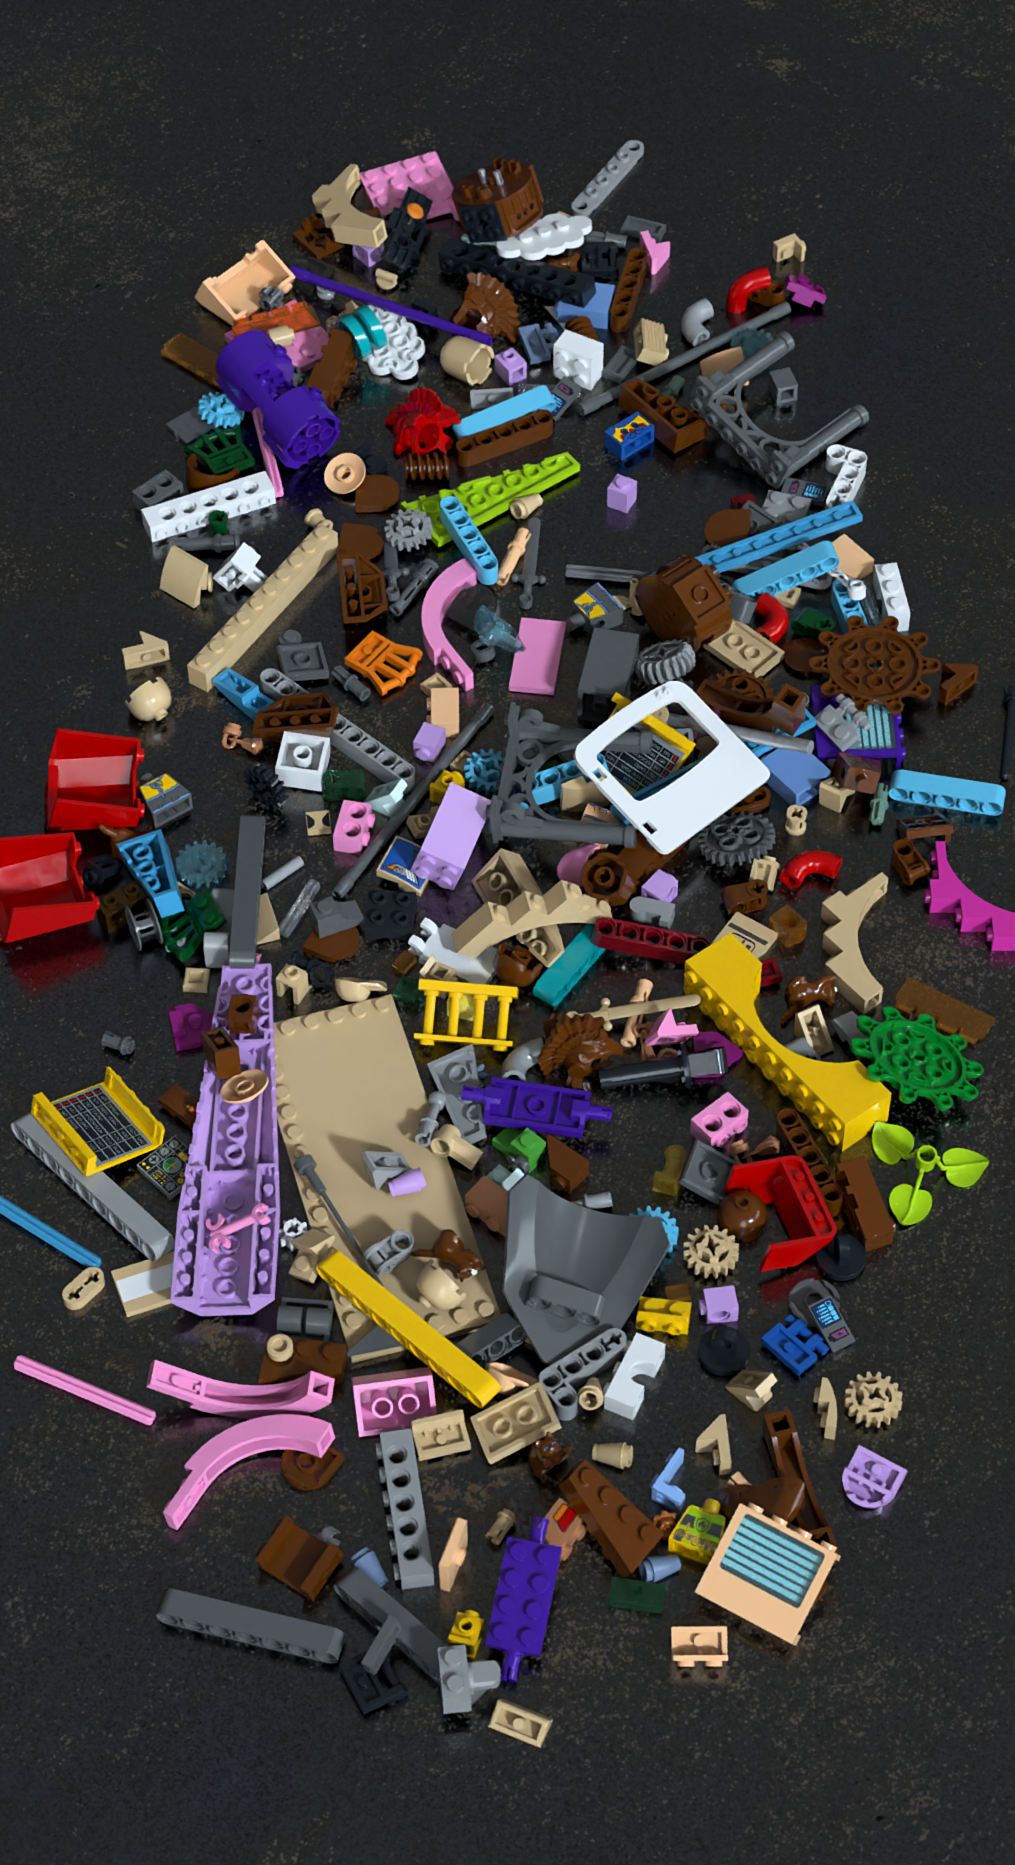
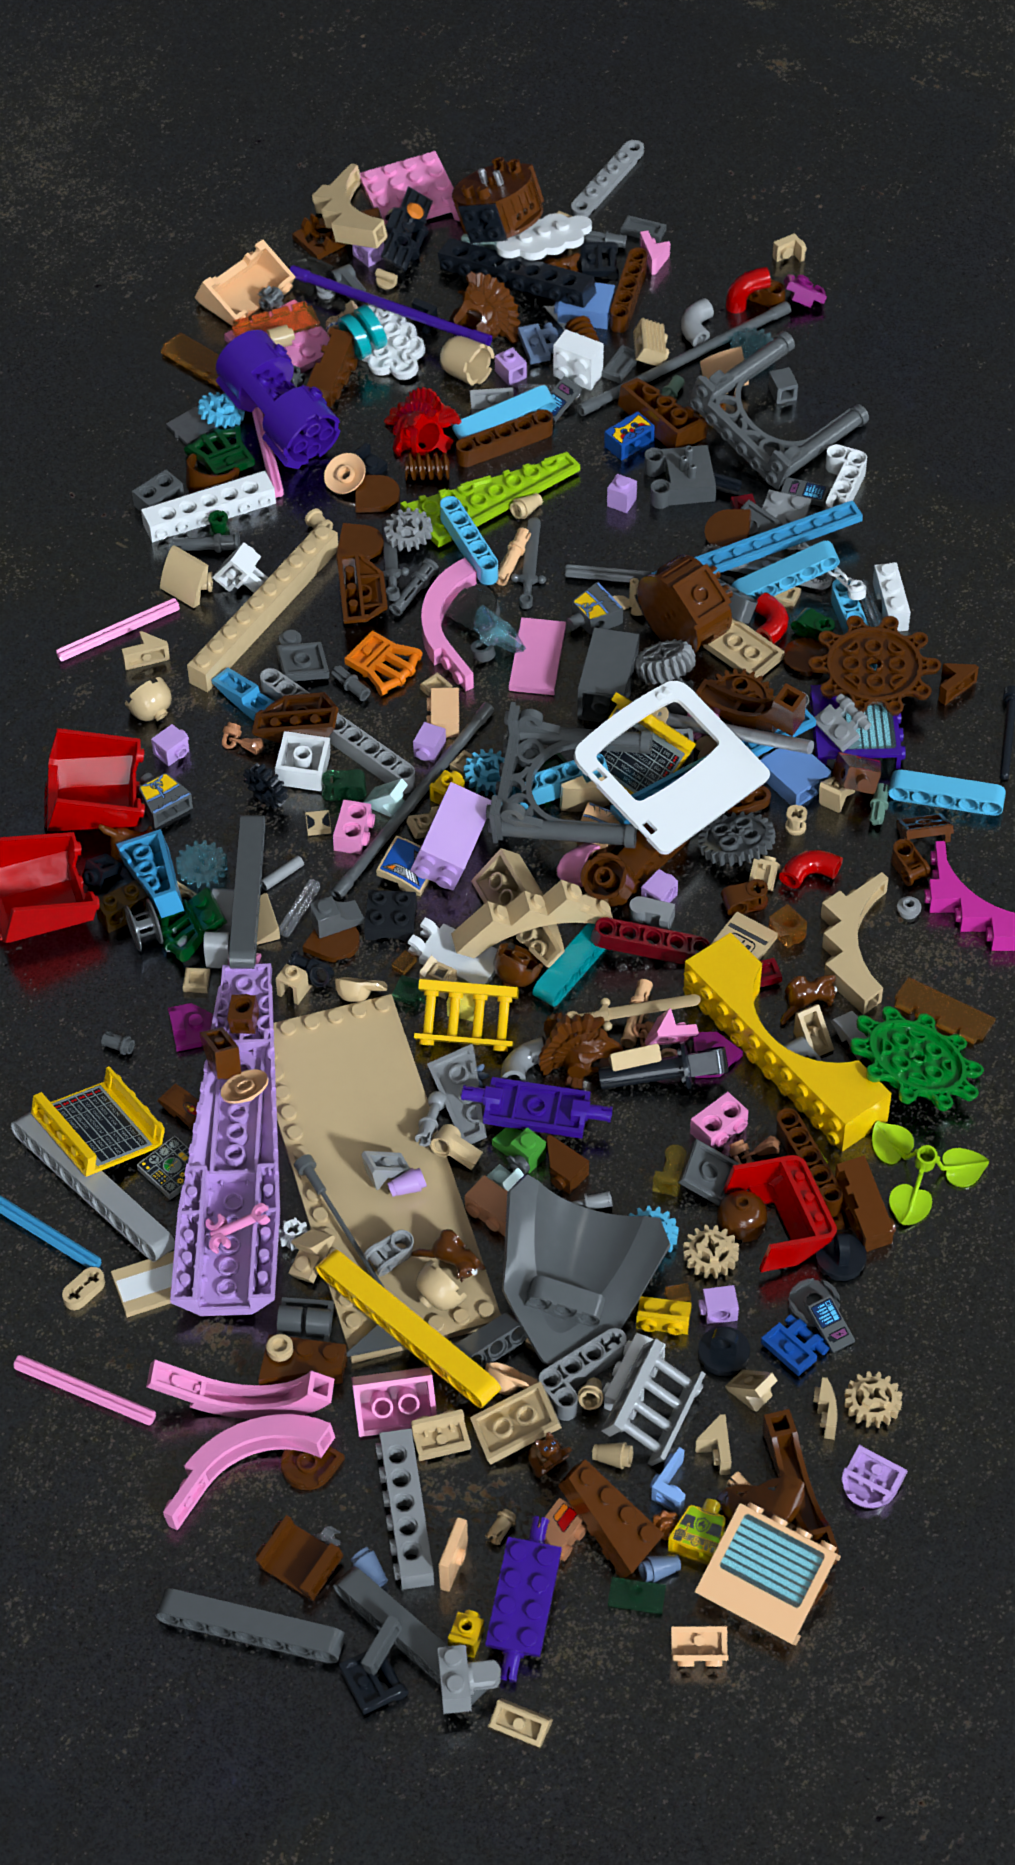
light nougat slope [831,534,874,580] -> none
none -> bright pink axle [56,598,179,661]
none -> lavender brick [151,724,189,766]
none -> dark grey piece [329,264,366,303]
none -> light grey fence [601,1339,705,1466]
none -> tan slope [609,1044,662,1071]
none -> dark grey piece [644,445,742,509]
none -> light grey plate [897,896,921,919]

